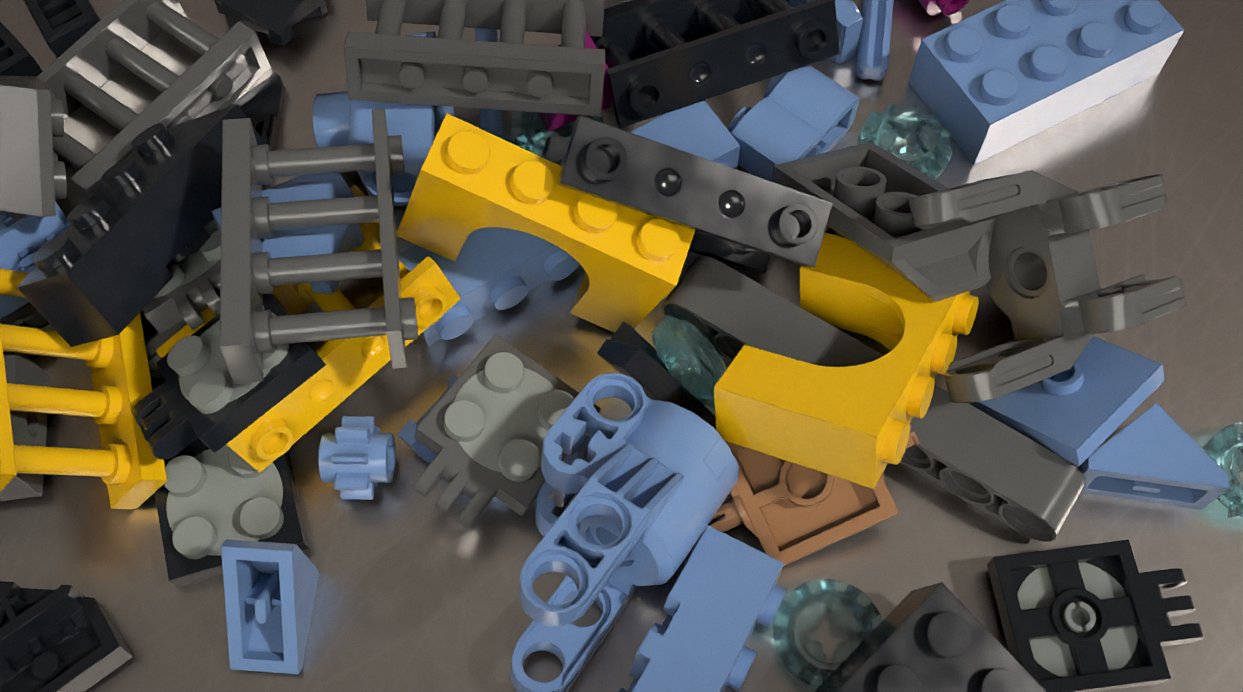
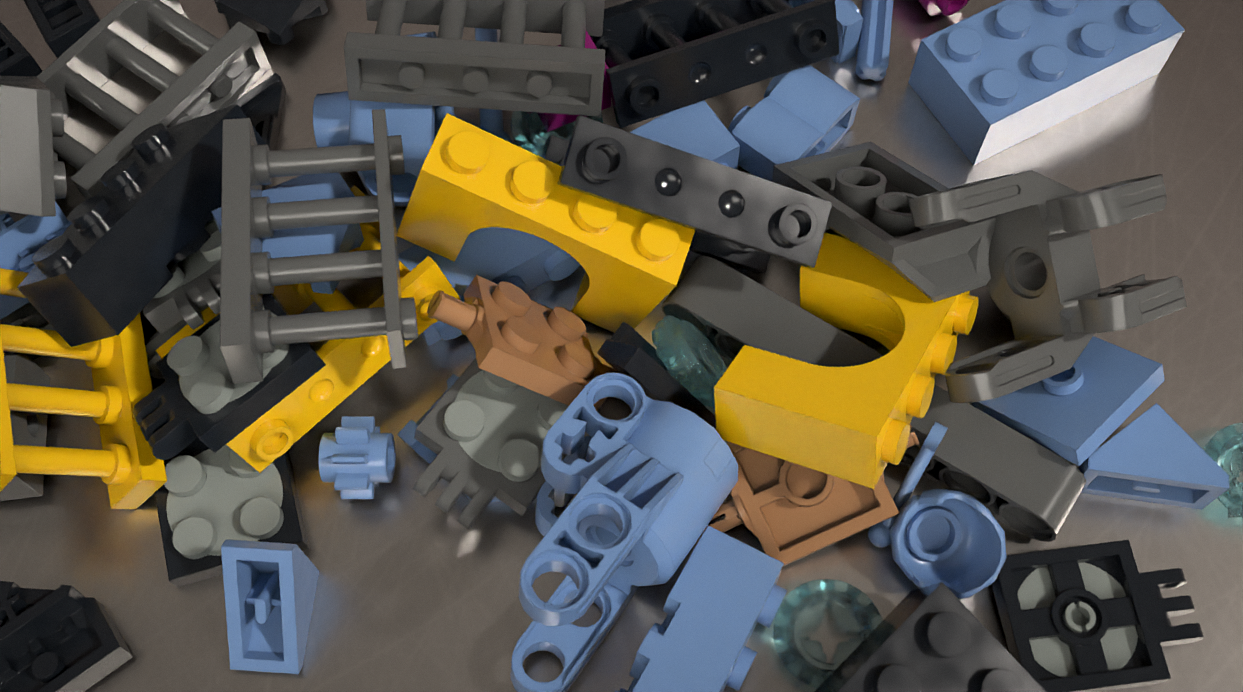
clear light blue gear [857,102,953,180] -> none
none -> medium nougat plate [427,274,619,411]
none -> medium blue hinge [868,422,948,548]
none -> medium blue hair [890,489,1006,599]

